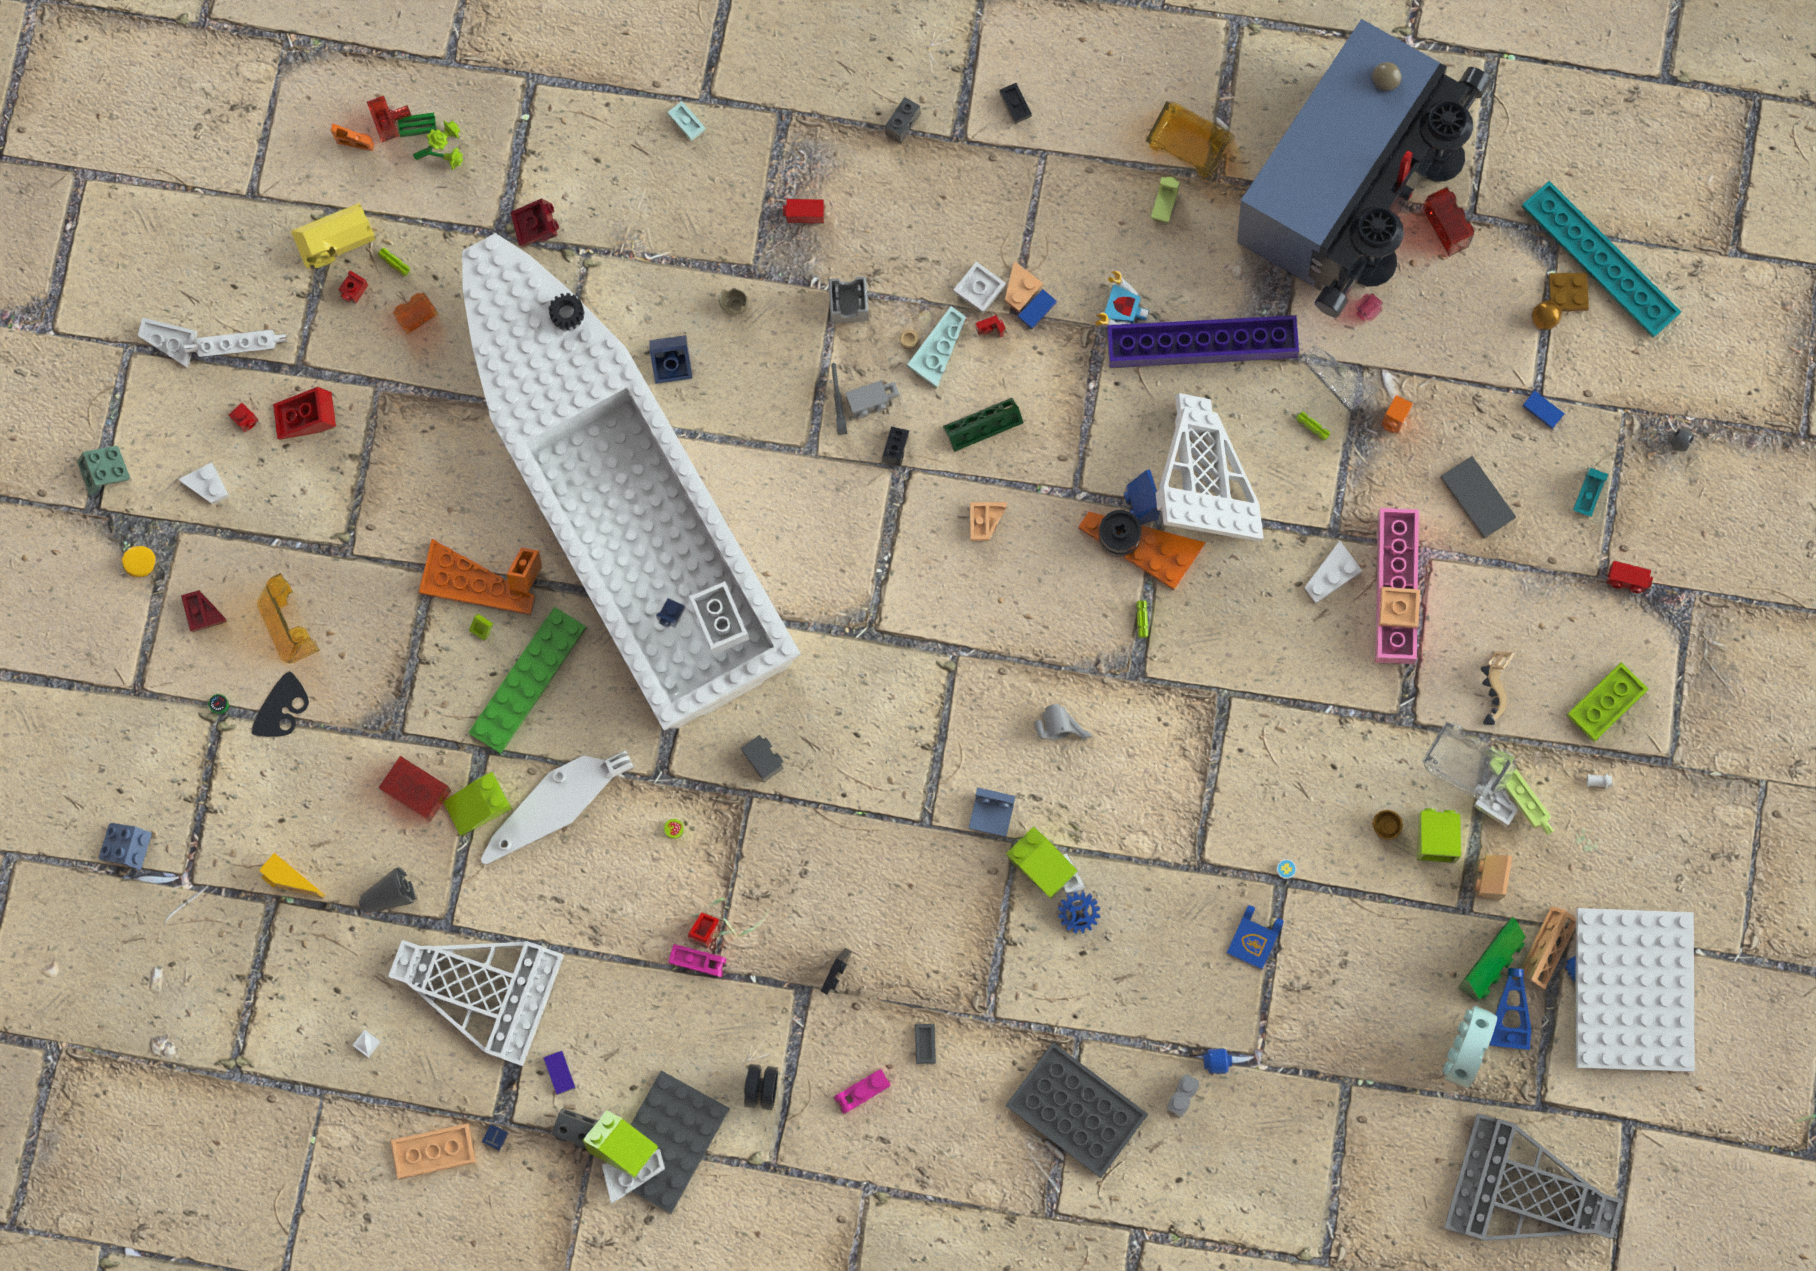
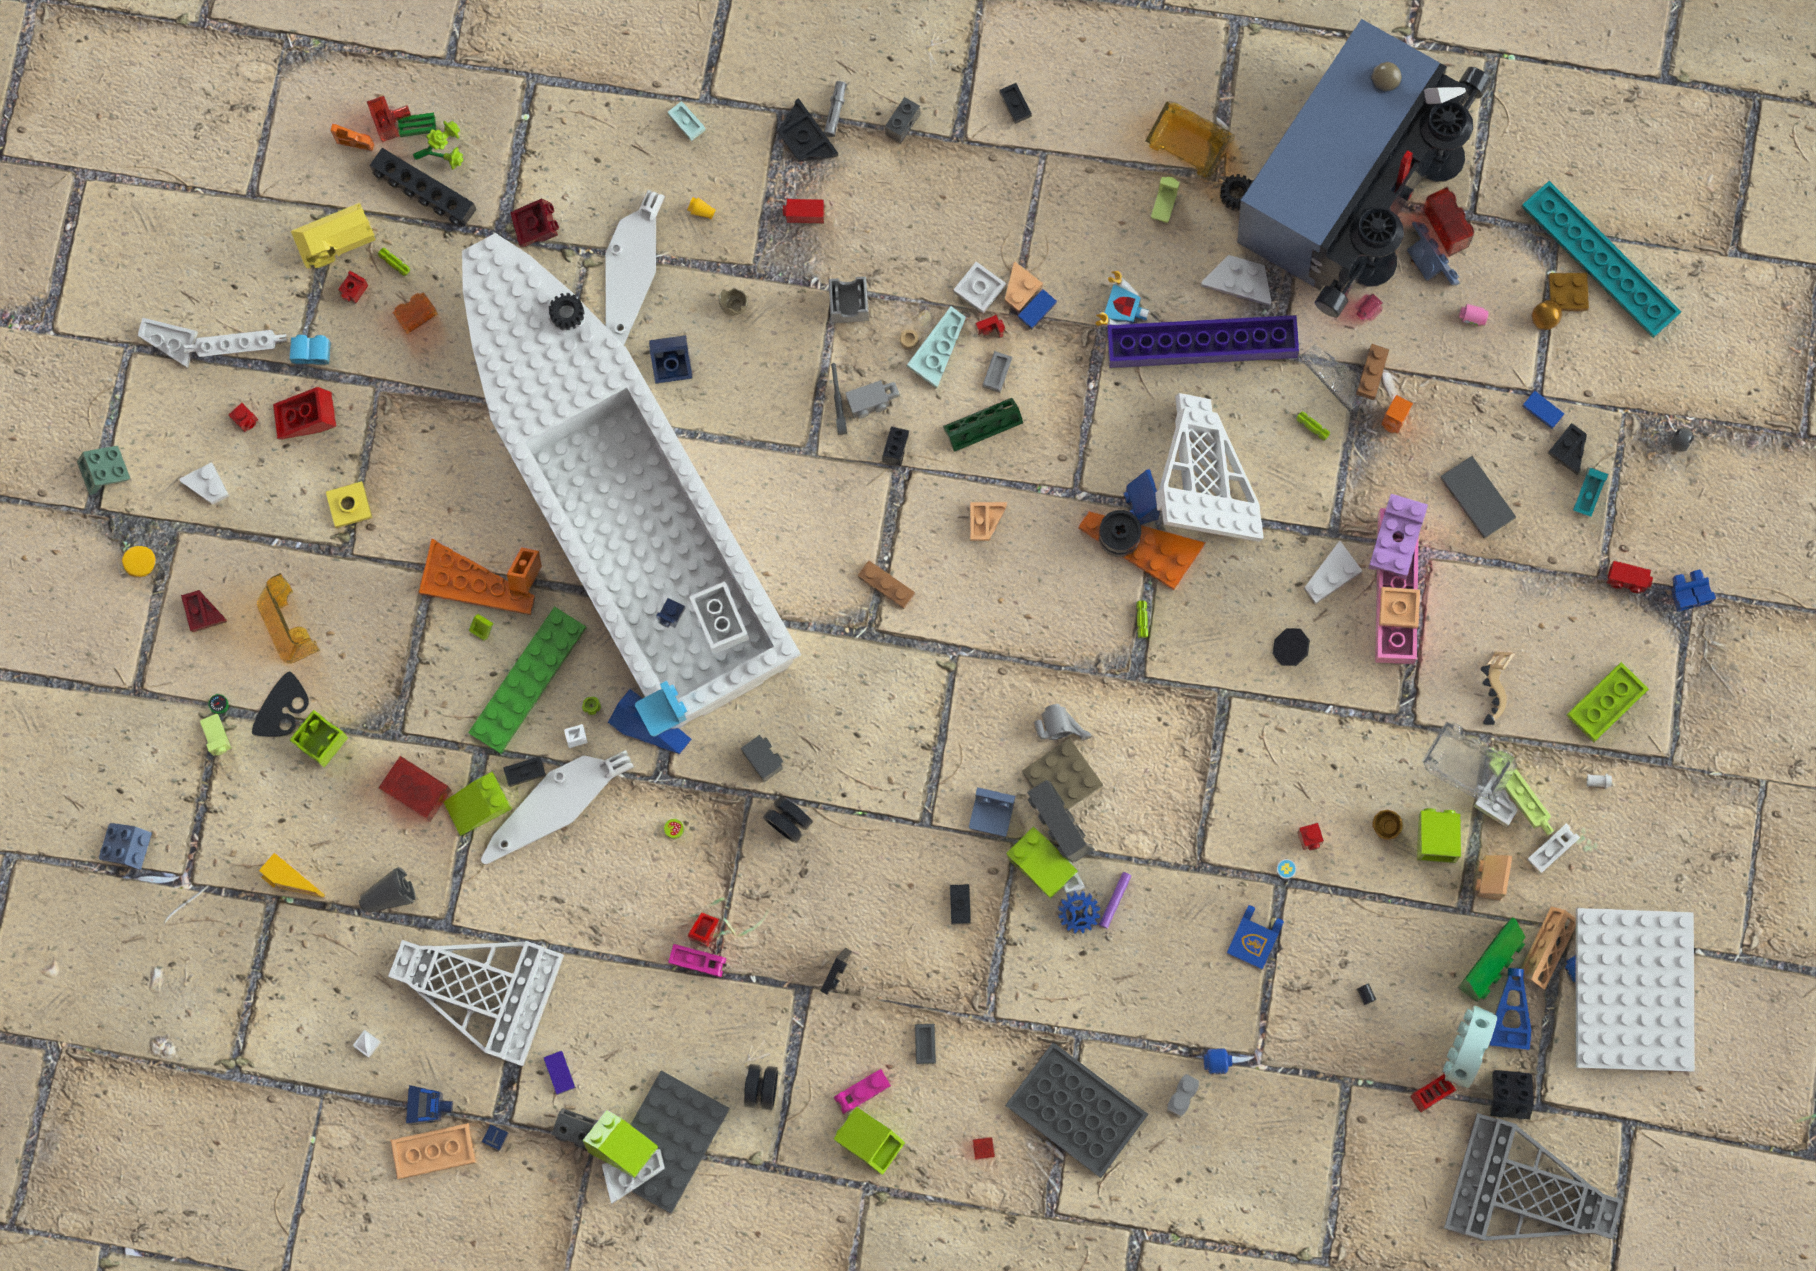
none -> yellowish green bracket [200,714,232,756]
none -> lime piece [289,710,348,768]
none -> medium azure brick [290,335,331,365]
none -> light yellow piece [326,481,372,528]
none -> black brick [370,148,477,227]
none -> dark blue torso [406,1085,453,1125]
none -> black plate [503,756,546,787]
none -> white tile [564,724,588,748]
none -> lime plate [582,696,601,715]
none -> white wing [605,190,665,345]
none -> blue wedge [608,689,692,754]
none -> medium azure bracket [635,681,687,737]
none -> yellow cone [687,197,716,220]
none -> black wheel [763,796,813,843]
none -> black wing [777,98,838,162]
none -> light grey pin [824,81,847,137]
none -> lime slope [834,1107,905,1175]
none -> medium nougat plate [858,561,915,609]
none -> black plate [950,884,971,925]
none -> clear red plate [973,1137,995,1160]
none -> light grey tile [983,351,1012,393]
none -> dark tan plate [1022,738,1103,810]
none -> dark grey wedge [1027,780,1095,862]
none -> medium lavender piece [1099,872,1131,929]
none -> white wing [1201,255,1271,307]
none -> black tyre [1220,174,1251,211]
none -> black piece [1272,628,1310,666]
none -> red brick [1297,823,1324,851]
none -> medium nougat plate [1356,344,1389,400]
none -> black hinge [1357,983,1377,1005]
none -> lavender piece [1368,494,1428,579]
none -> sand blue bracket [1407,221,1460,286]
none -> red slope [1410,1074,1456,1113]
none -> white slope [1424,87,1466,104]
none -> bright pink brick [1459,304,1488,326]
none -> black bracket [1490,1070,1534,1120]
none -> white plate [1527,823,1580,874]
none -> black wing [1548,423,1587,475]
none -> blue hips [1671,569,1716,612]

